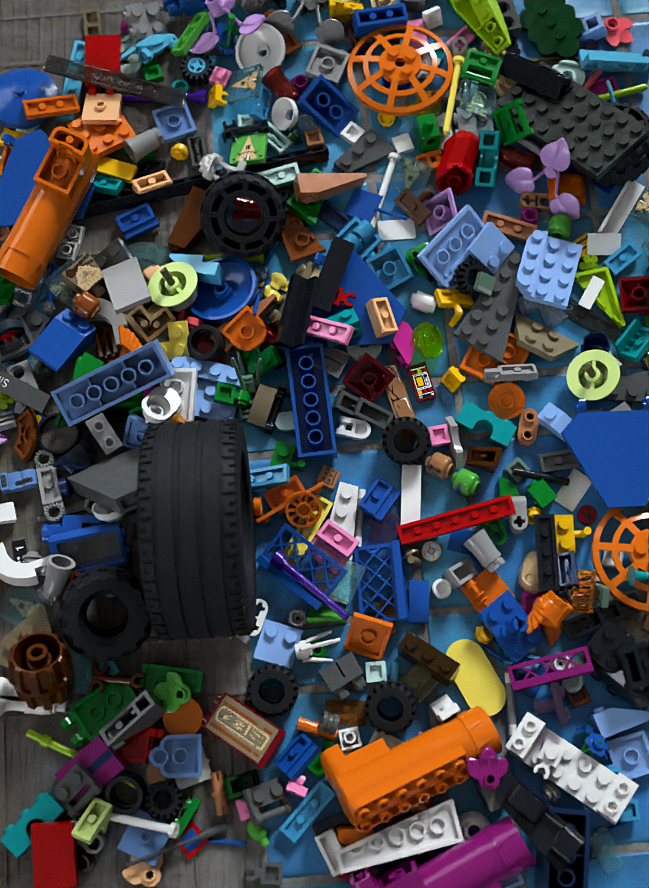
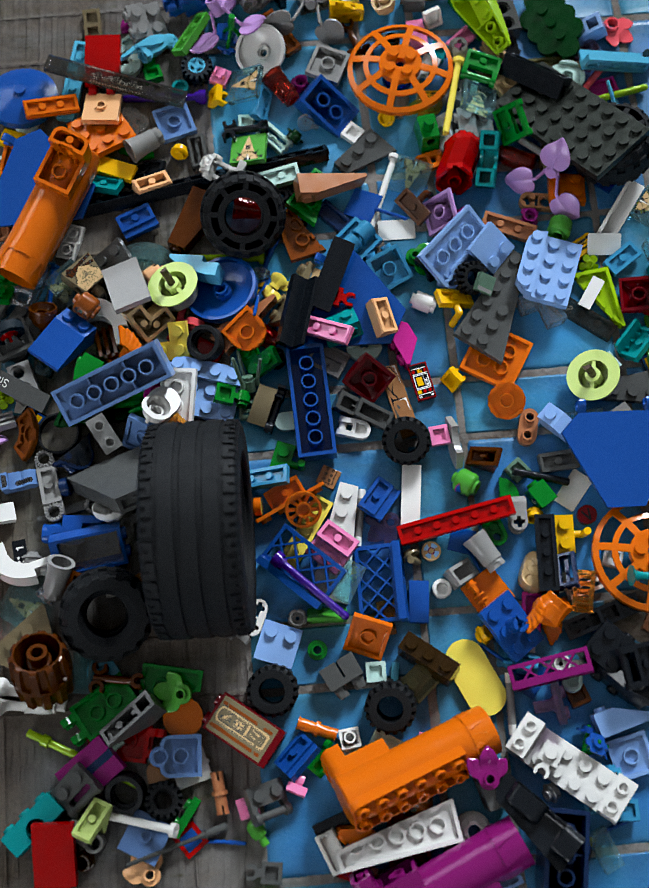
dark green slope [223,769,260,800] -> none
white piece [271,97,299,131] -> none
dark azure plate [279,780,336,843] -> none
white plant [294,630,341,663] -> none
medium nougat tile [303,128,325,149] -> none
dark grey wheel [318,711,340,735] -> none
clear orange slope [326,700,366,726] -> none
blue brick [351,3,409,37] -> none
white tile [391,133,415,156] -> none
clear neon green tile [413,322,444,360] -> none
medium nougat head [425,452,455,480] -> none
white plate [429,694,460,724] -> none
teal arch [455,401,517,451] -> none
light grey hinge [483,364,538,383] -> none
dark tan wing [513,311,580,362] -> none
dark blue hair [581,332,610,353] -> none
sand green tile [592,583,610,608] -> none
none -> reddish brown helmet [28,302,58,333]

